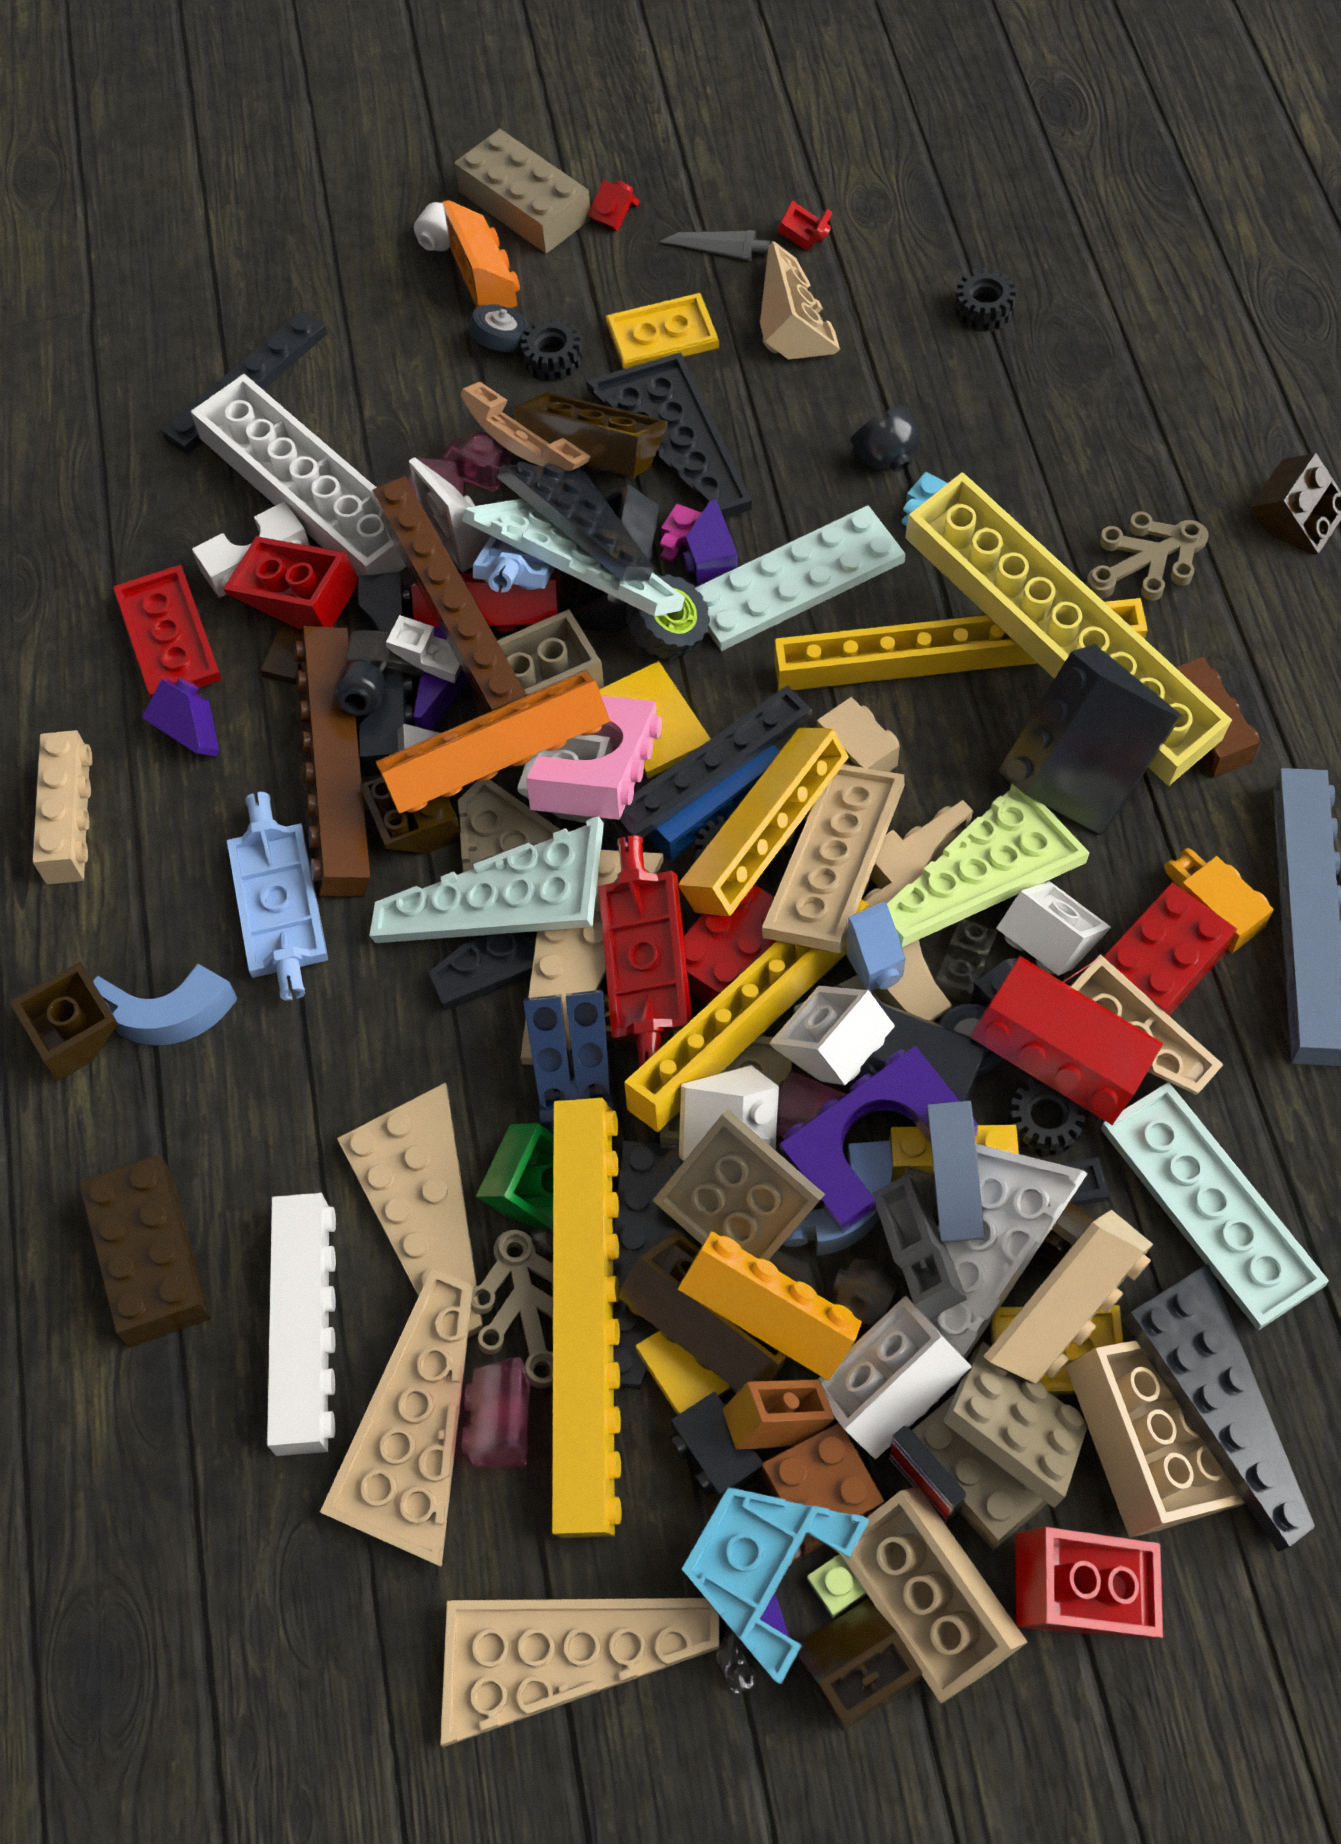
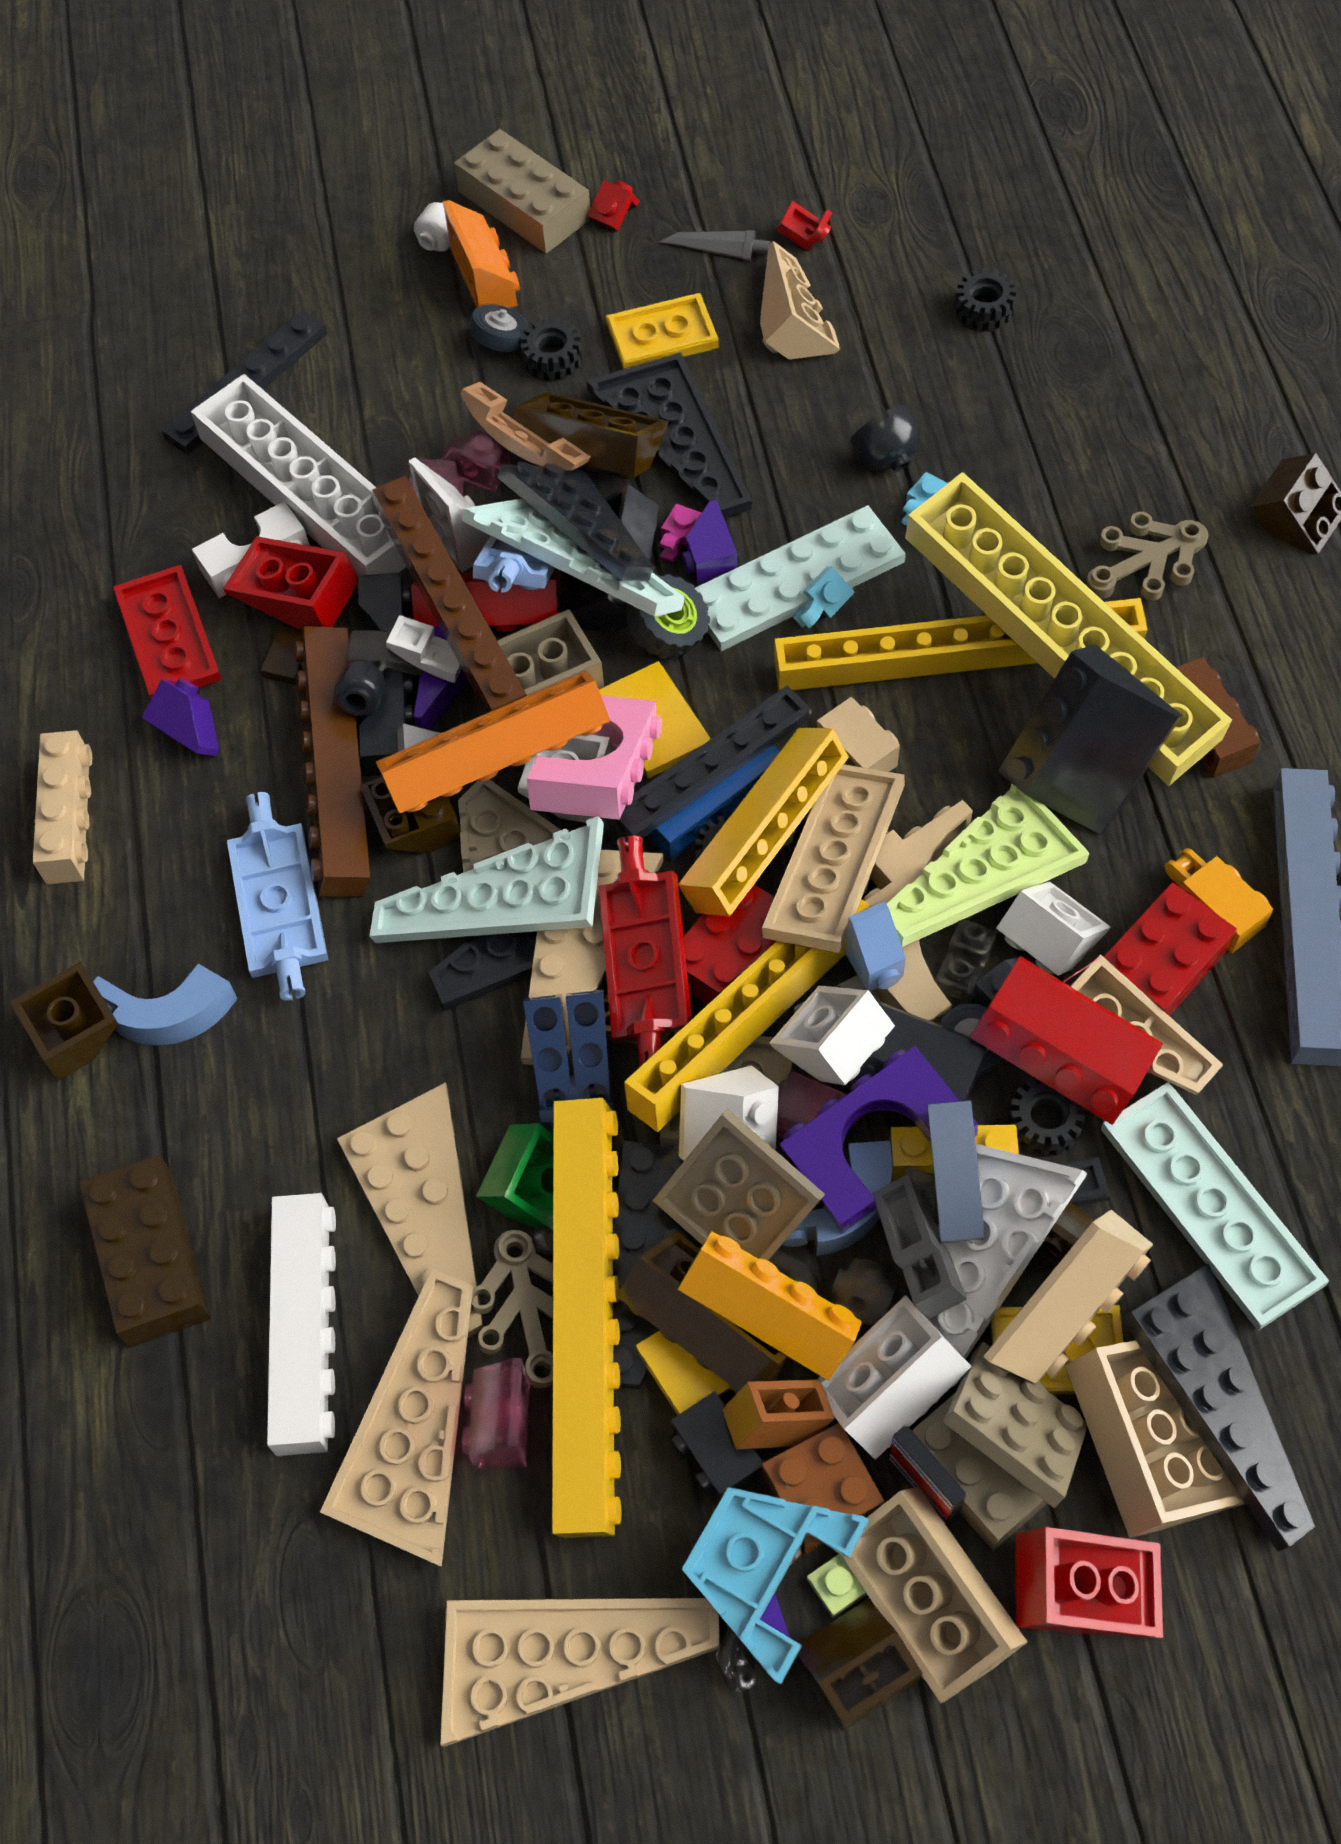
none -> medium azure plate [792,566,855,628]

